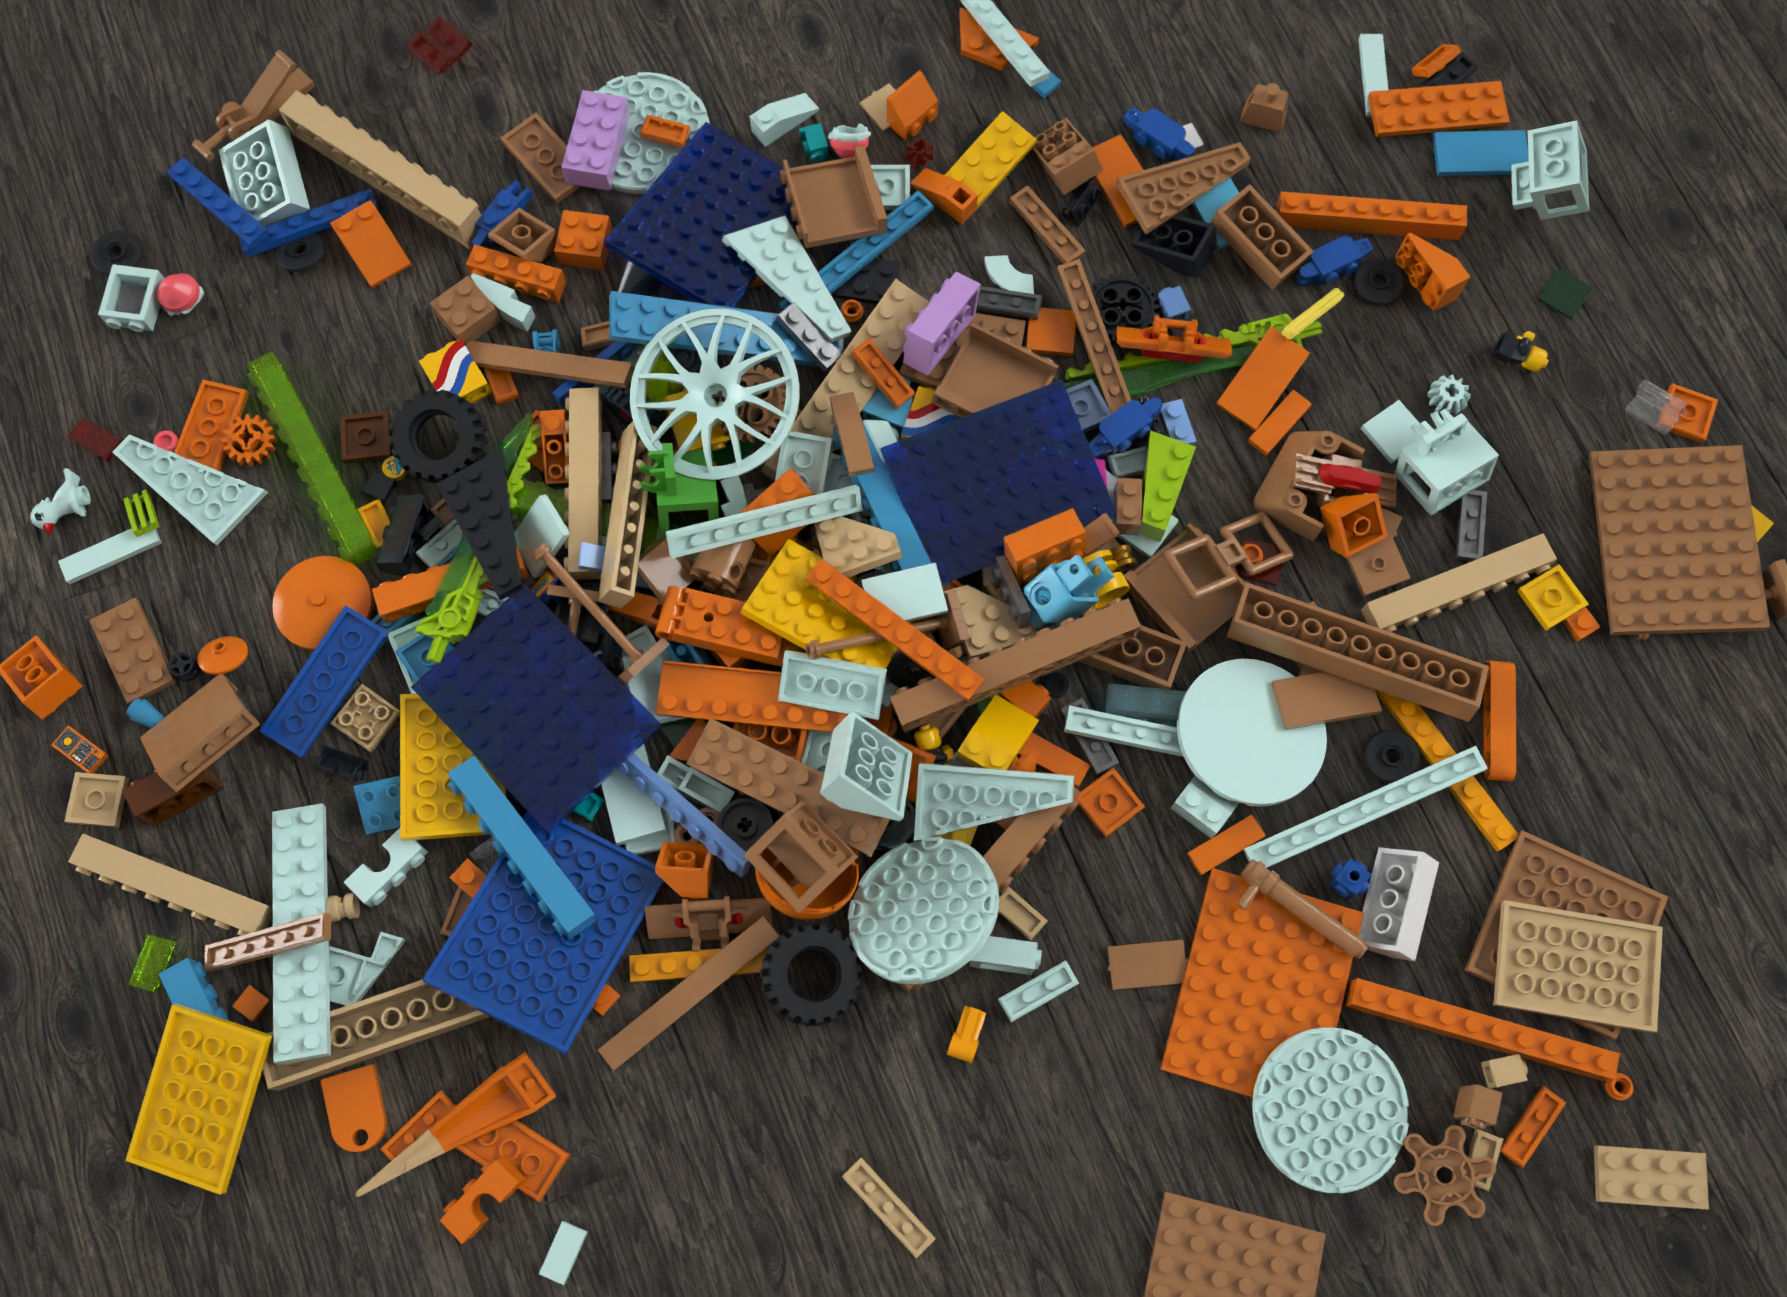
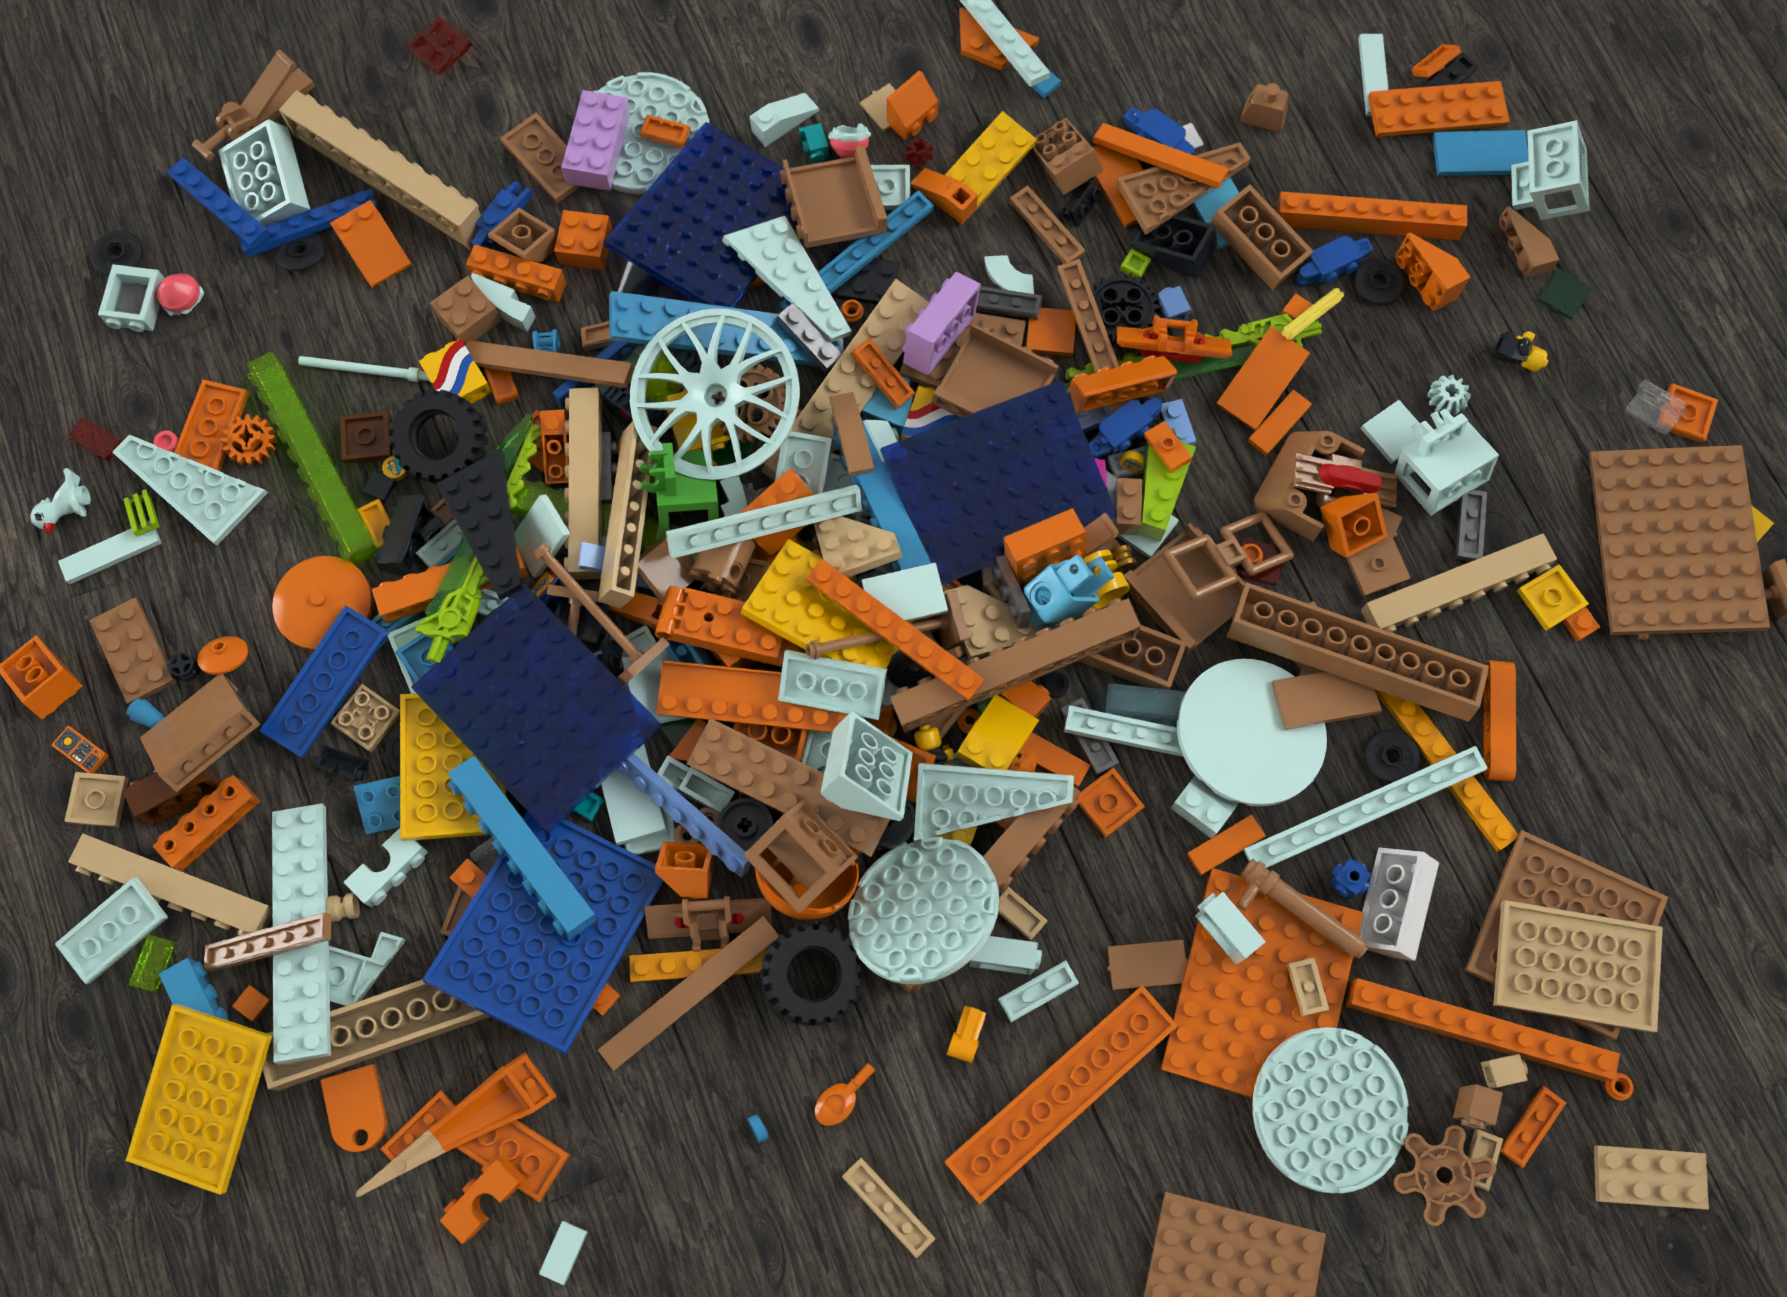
none -> light aqua tile [55,877,168,985]
none -> orange brick [153,775,261,872]
none -> light aqua bar [298,356,431,382]
none -> dark azure tile [747,1114,768,1143]
none -> orange piece [815,1063,876,1126]
none -> orange plate [944,985,1178,1205]
none -> orange plate [957,709,981,734]
none -> orange slope [1068,356,1177,414]
none -> orange tile [1093,123,1229,189]
none -> yellow tile [1119,451,1145,471]
none -> lime tile [1120,249,1152,279]
none -> orange plate [1144,421,1192,473]
none -> light aqua window [1195,892,1266,965]
none -> orange tile [1281,293,1313,320]
none -> tan plate [1287,958,1329,1016]
none -> medium nougat slope [1499,206,1559,278]

